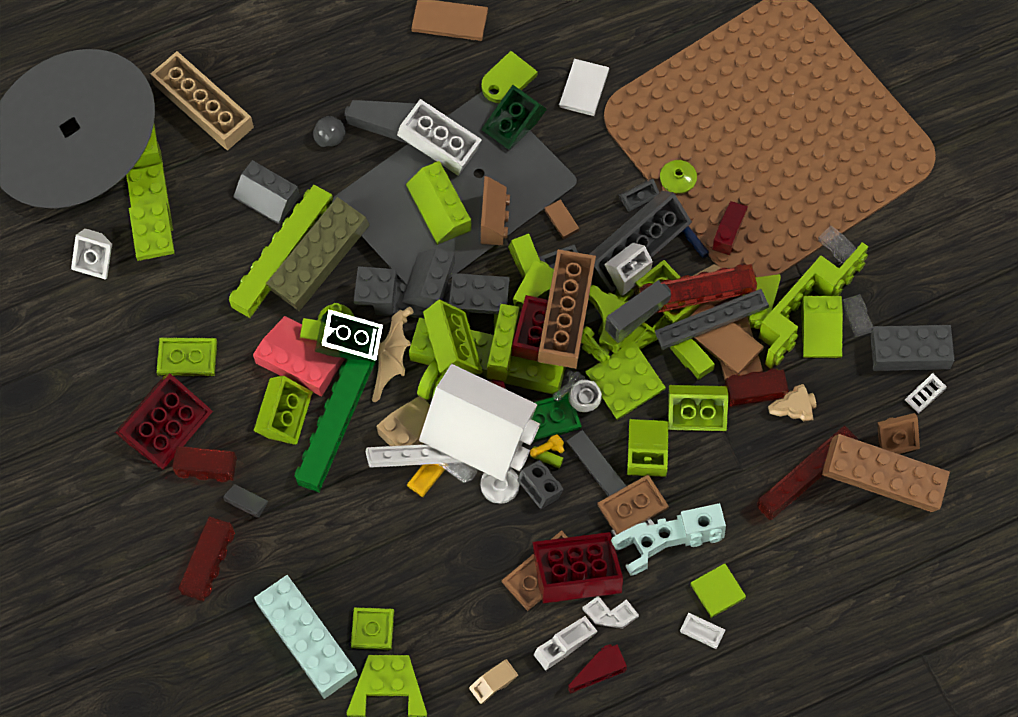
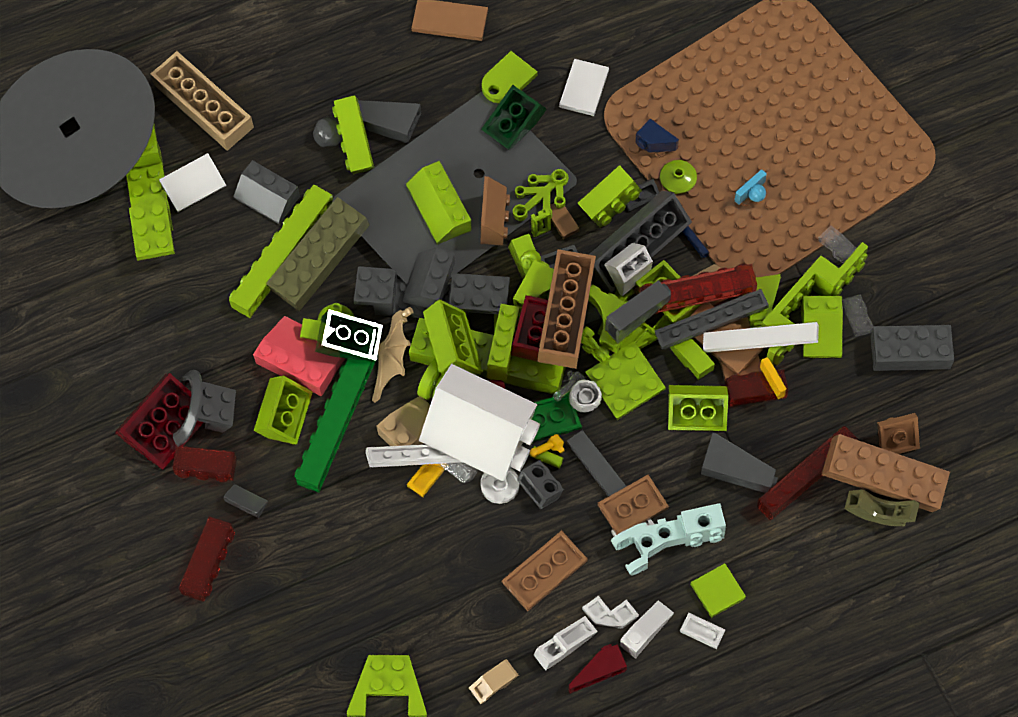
white slope [71,229,112,279] -> none
lime tile [157,338,217,376] -> none
light aqua brick [254,575,358,699] -> none
lime tile [351,607,394,650] -> none
white brick [397,99,482,176] -> none
dark red slope [532,532,623,603] -> none
lime slope [627,419,668,477] -> none
dark red slope [712,201,748,255] -> none
tan rock [768,384,816,421] -> none
white slope [905,373,947,414] -> none
none -> white tile [159,153,226,212]
none -> dark grey piece [173,369,236,447]
none -> lime brick [332,95,374,175]
none -> lime plant [513,169,569,221]
none -> lime piece [520,250,541,270]
none -> lime tile [531,208,551,237]
none -> lime brick [578,165,642,228]
none -> white slope [620,600,674,659]
none -> dark blue slope [635,119,679,153]
none -> dark grey slope [701,433,778,494]
none -> white tile [703,322,819,353]
none -> medium azure tile [735,170,767,205]
none -> yellow tile [760,357,786,400]
none -> olive arch [845,490,919,527]

